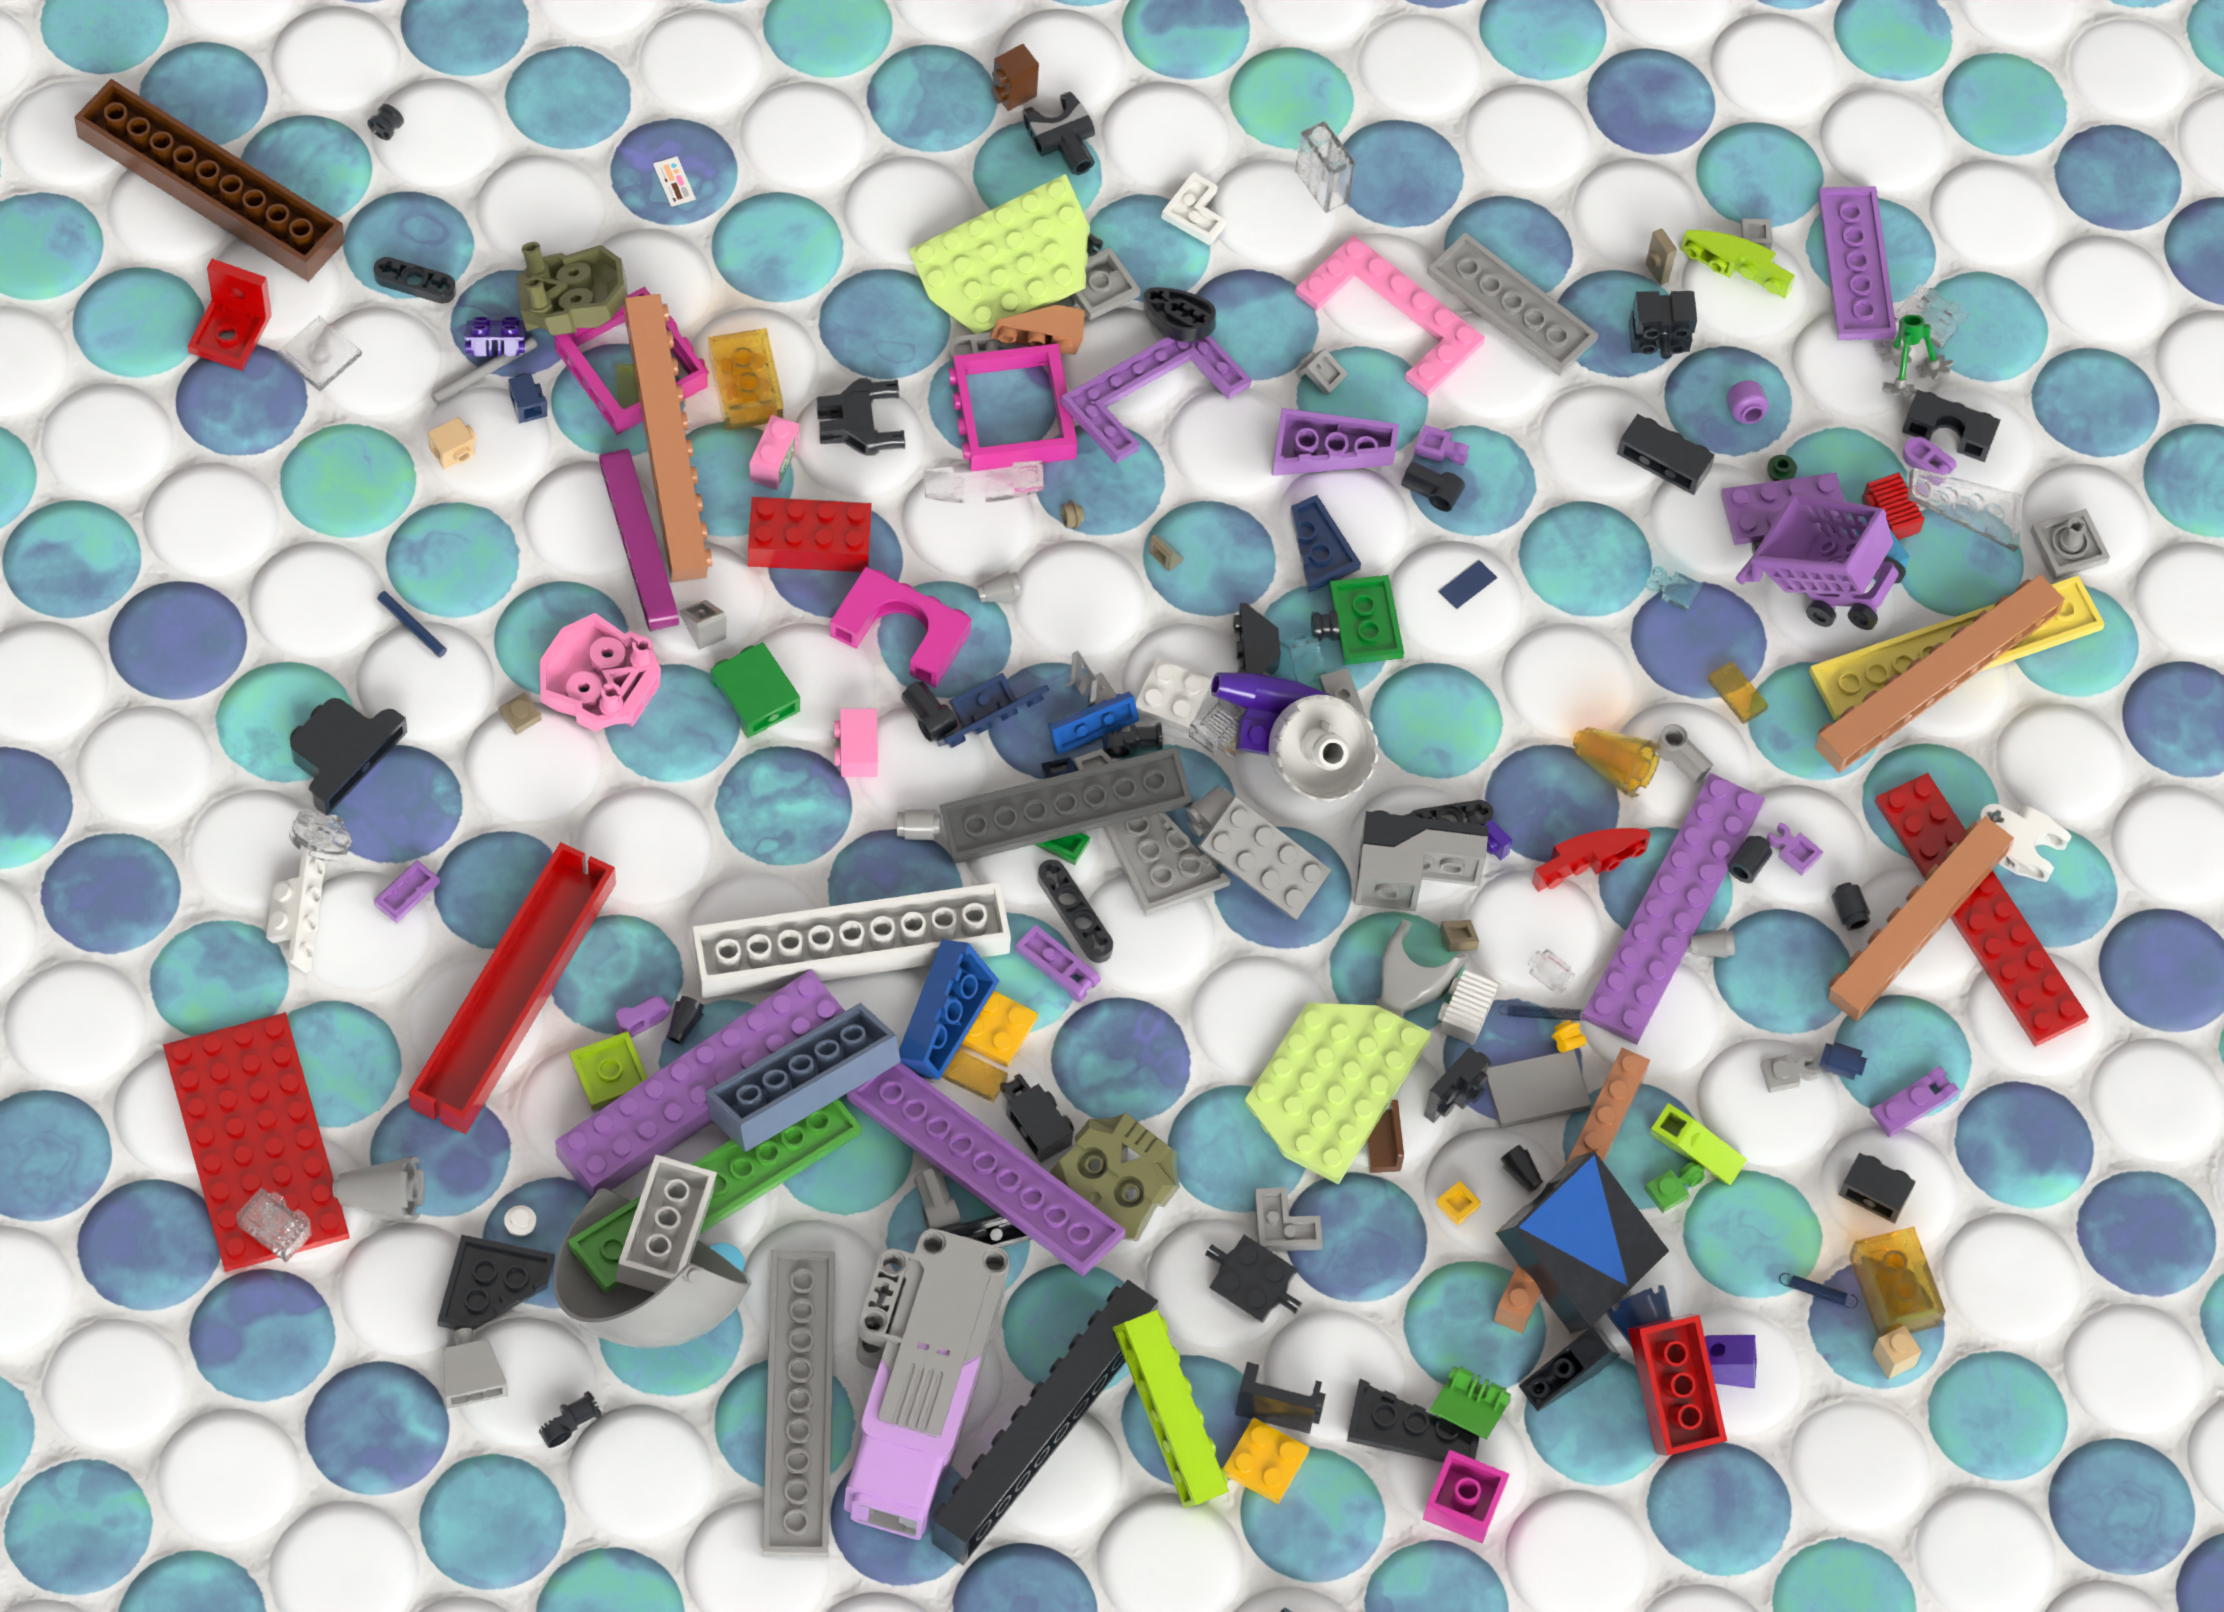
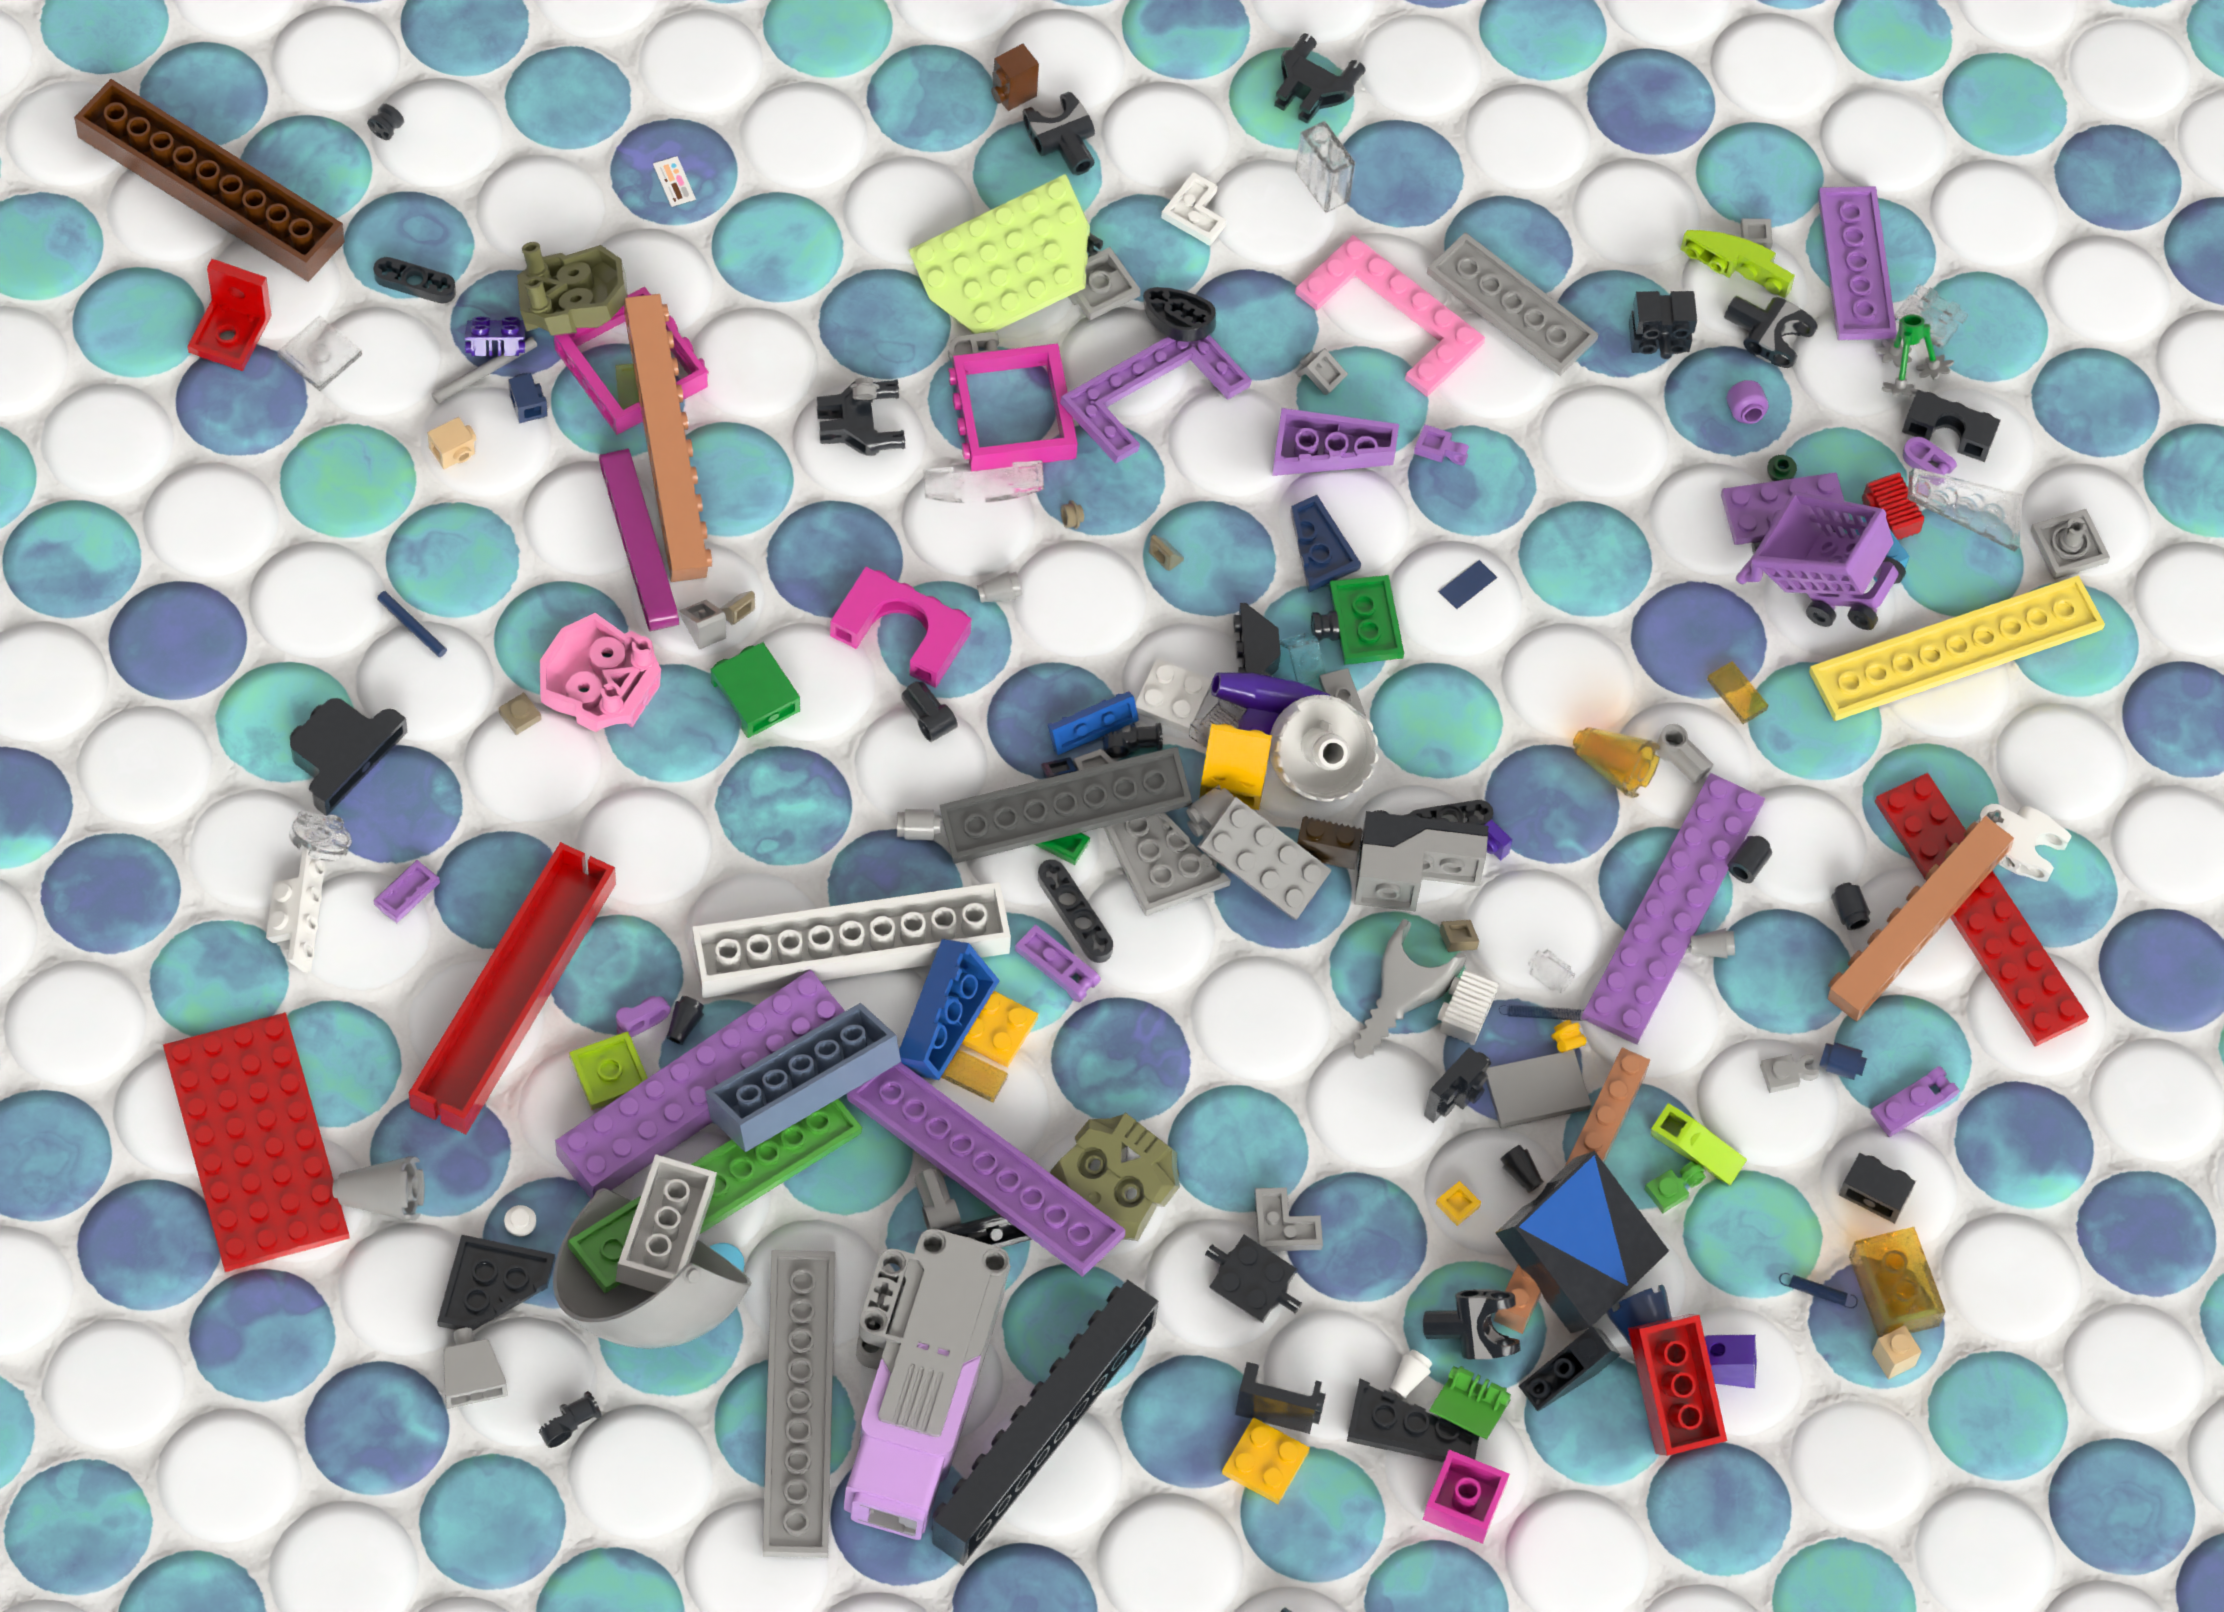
clear brick [236,1188,312,1262] -> none
clear yellow brick [708,328,783,430] -> none
red brick [748,497,872,573] -> none
bright pink brick [750,415,800,490] -> none
bright pink brick [834,709,878,777] -> none
dark blue bracket [936,673,1049,748] -> none
nougat slope [990,305,1085,355] -> none
black brick [999,1073,1074,1163] -> none
light grey piece [1065,650,1116,707] -> none
lime brick [1113,1309,1229,1509] -> none
yellowish green plate [1245,1003,1431,1185] -> none
reddish brown panel [1366,1100,1404,1173] -> none
black piece [1401,462,1465,512] -> none
red slope [1532,828,1651,892] -> none
black brick [1617,413,1715,495] -> none
dark tan plate [1645,228,1677,285] -> none
clear light blue plate [1645,566,1702,613] -> none
medium lavender plate [1766,822,1823,876] -> none
nougat brick [1815,574,2065,773] -> none
none -> dark tan slope [720,591,755,625]
none -> light grey plate [850,378,879,400]
none -> yellow slope [1199,724,1272,810]
none -> black connector [1274,33,1366,124]
none -> dark brown brick [1297,816,1363,870]
none -> white cone [1389,1350,1432,1399]
none -> black connector [1423,1289,1521,1359]
none -> black connector [1724,295,1818,368]

